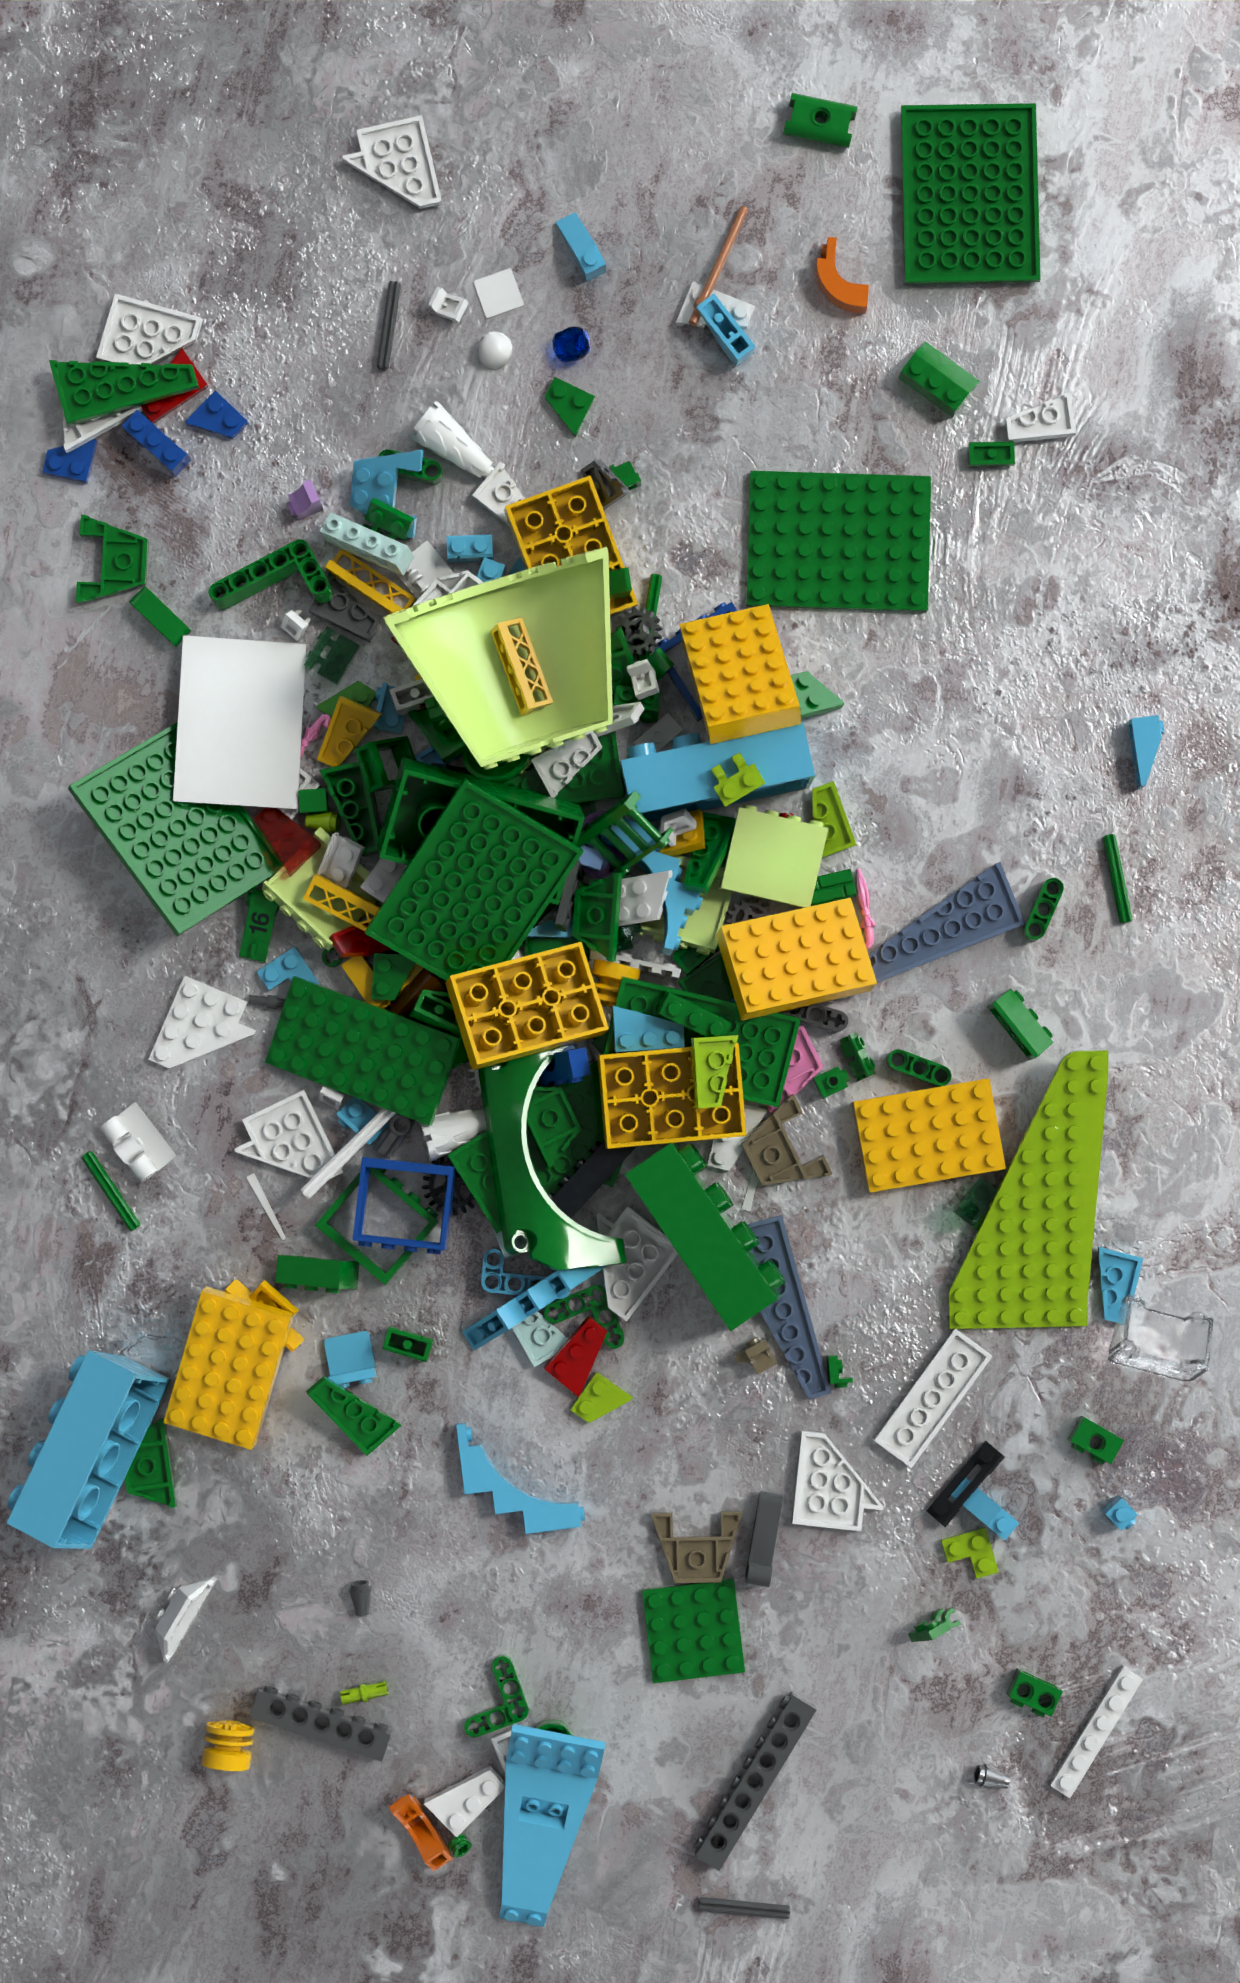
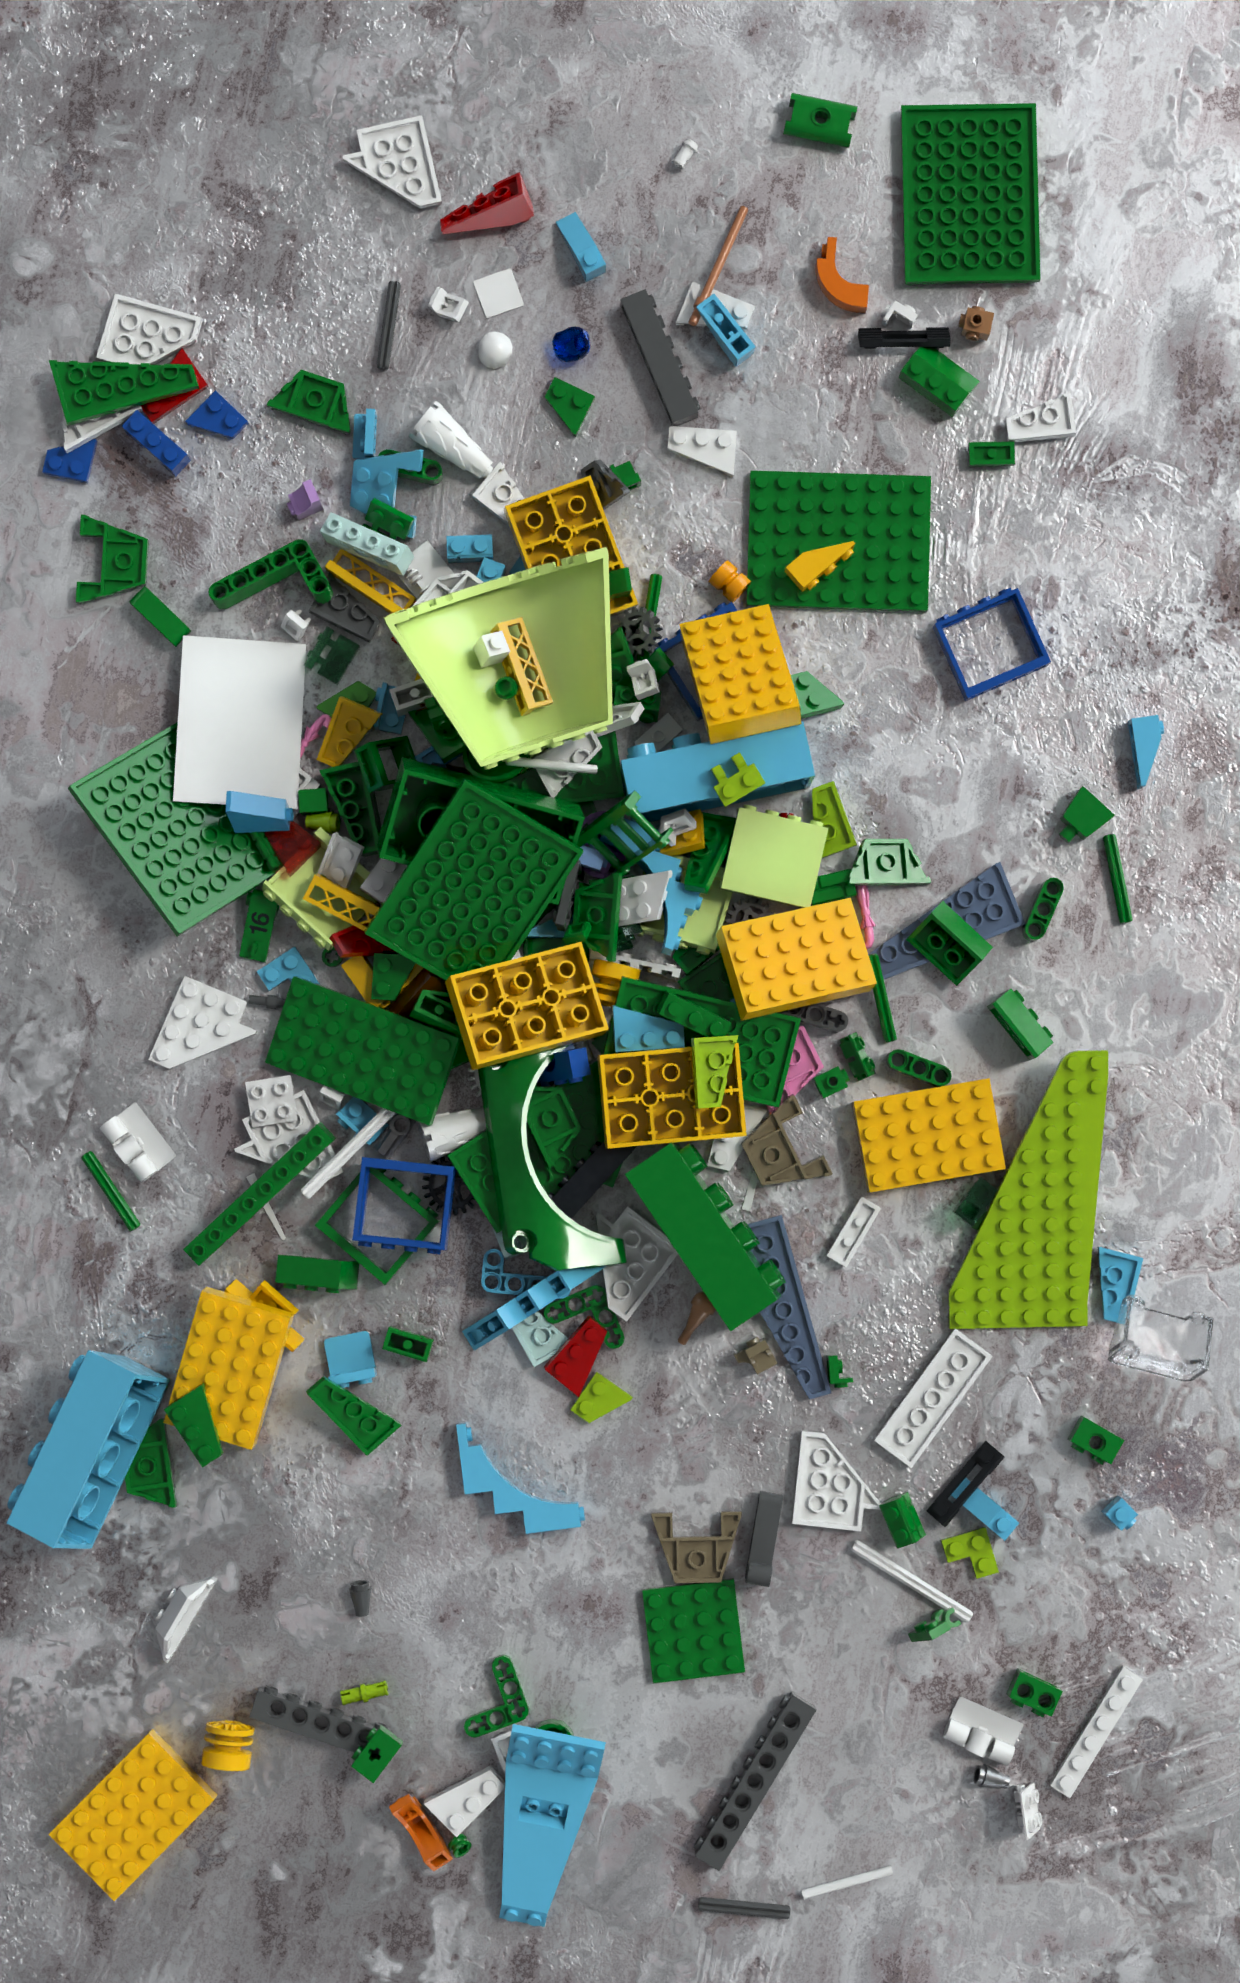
none -> yellow brick [48,1729,218,1901]
none -> green wing [164,1383,223,1468]
none -> green brick [183,1122,337,1266]
none -> dark azure slope [226,791,294,833]
none -> white hinge [245,1075,298,1128]
none -> green axle [250,832,281,870]
none -> green wing [267,370,351,435]
none -> green brick [351,1725,403,1783]
none -> medium azure bracket [352,409,377,459]
none -> red wedge [440,172,534,234]
none -> brick [473,631,510,668]
none -> green plate [495,677,518,700]
none -> white bar [506,757,598,774]
none -> green tile [563,921,592,945]
none -> dark grey brick [620,289,700,426]
none -> white wing [668,426,737,477]
none -> white pin [672,138,698,169]
none -> medium nougat piece [678,1291,716,1345]
none -> light orange wheel [708,560,752,603]
none -> yellow slope [785,541,856,592]
none -> white bar [801,1865,893,1899]
none -> white plate [826,1196,881,1268]
none -> wing [846,839,931,885]
none -> white axle [851,1540,973,1623]
none -> black container [858,327,951,349]
none -> green axle [869,954,897,1042]
none -> green brick [879,1492,926,1549]
none -> white bracket [881,300,918,328]
none -> green slope [906,901,993,986]
none -> blue window [932,588,1051,702]
none -> white panel [942,1697,1024,1766]
none -> medium nougat brick [958,306,994,341]
none -> white hinge [1014,1782,1042,1840]
none -> green torso [1059,786,1115,843]

